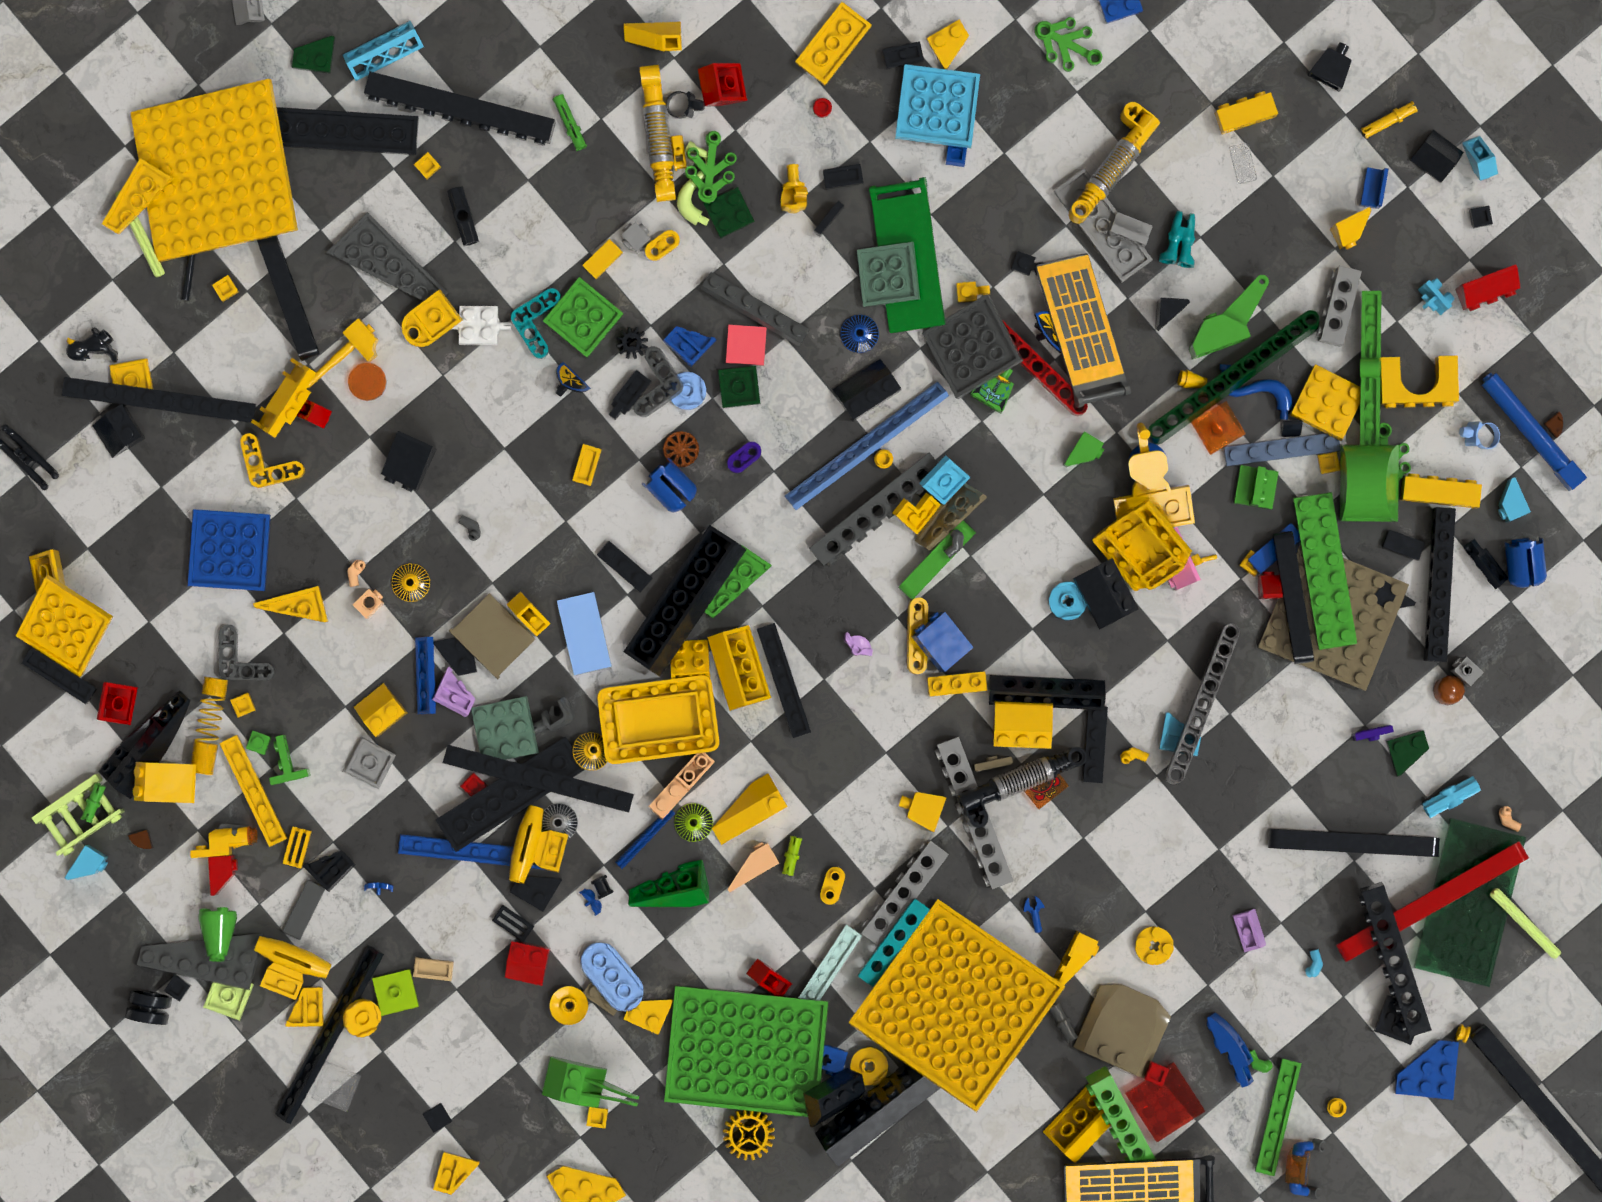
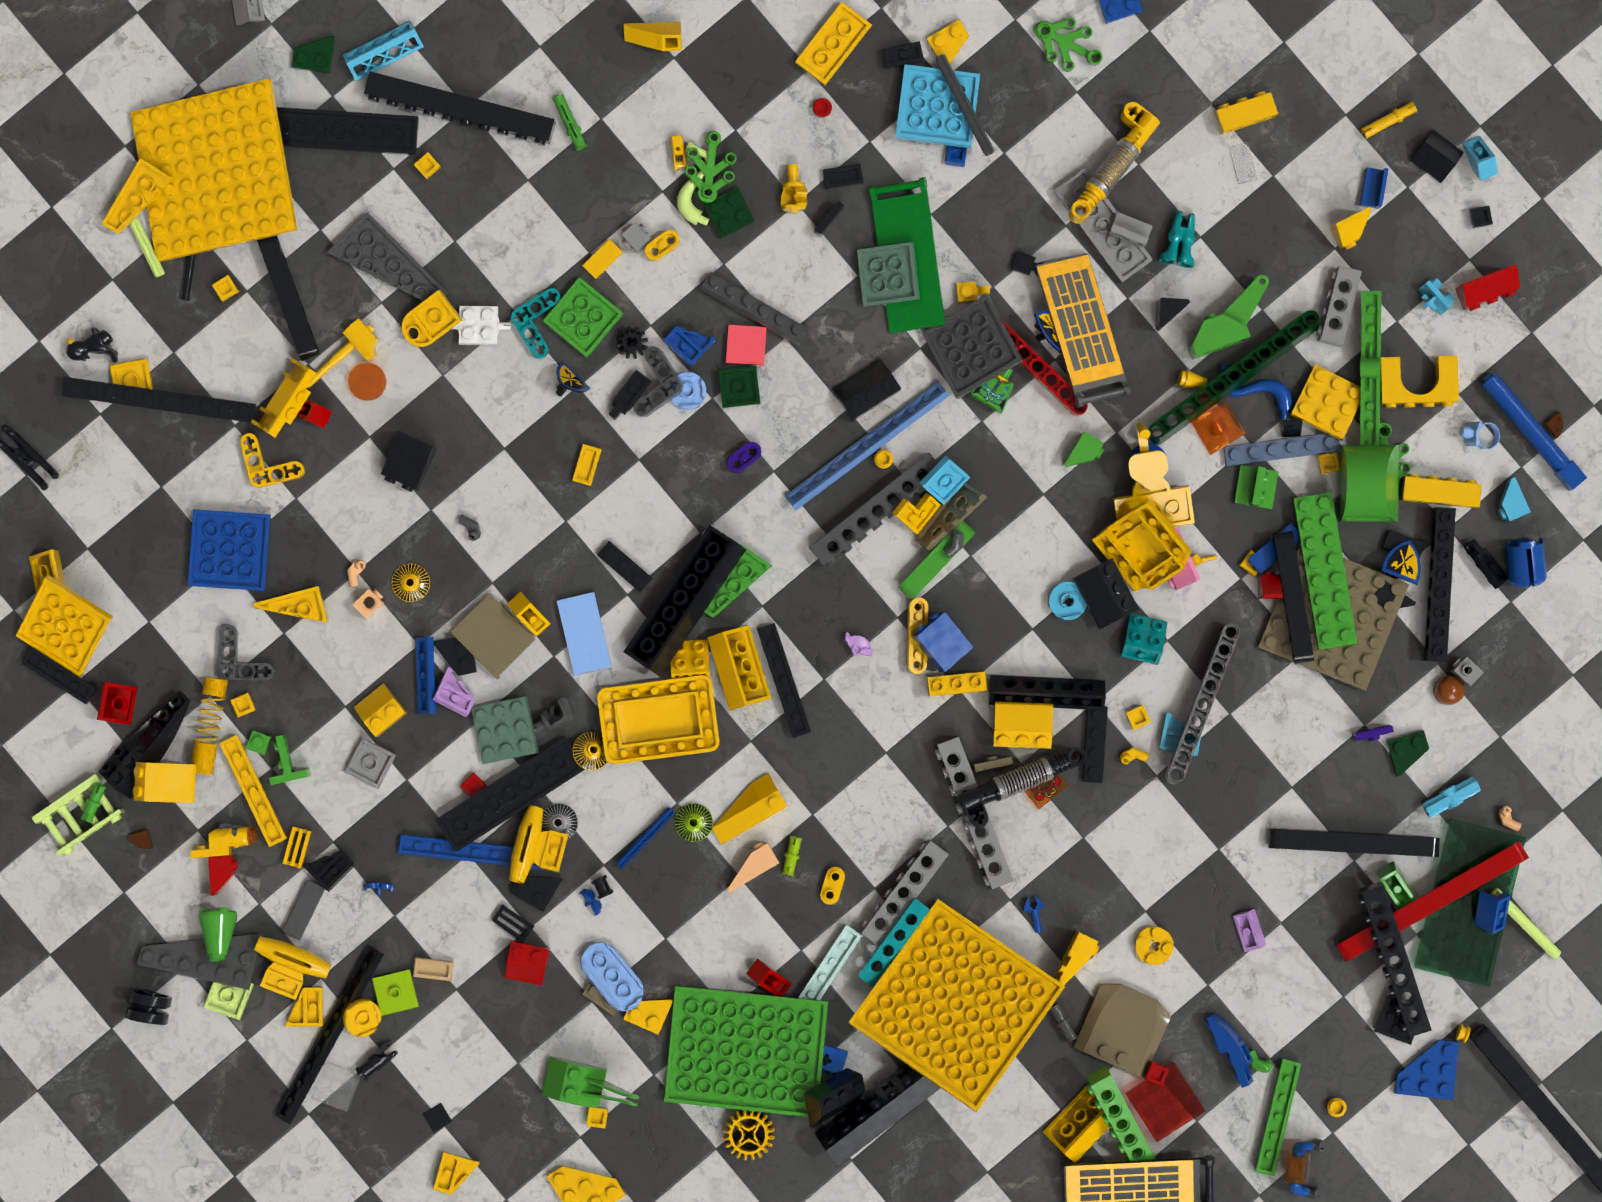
medium azure slope [65,845,108,880] -> none
black slope [92,404,145,458] -> none
black tile [164,975,192,1002] -> none
black plate [443,745,634,813] -> none
black piece [447,186,479,246] -> none
yellow dish [550,986,588,1025] -> none
green wedge [628,860,709,907] -> none
yellow piece [640,65,676,202] -> none
blue cylinder [642,457,697,513] -> none
light nougat slope [648,753,715,820] -> none
dark orange wheel [663,431,699,467] -> none
black piece [666,91,705,119] -> none
red slope [698,63,747,106] -> none
dish [841,315,879,353] -> none
yellow plate [850,1046,888,1086] -> none
yellow torso [898,792,946,832] -> none
medium azure arm [1305,949,1323,978] -> none
black torso [1308,42,1352,92] -> none
none -> black piece [355,1041,398,1081]
none -> dark grey axle [936,54,994,156]
none -> teal bracket [1121,613,1168,665]
none -> yellow plate [1125,705,1151,730]
none -> bright green slope [1377,861,1416,909]
none -> shield [1381,541,1421,585]
none -> blue panel [1474,891,1510,934]

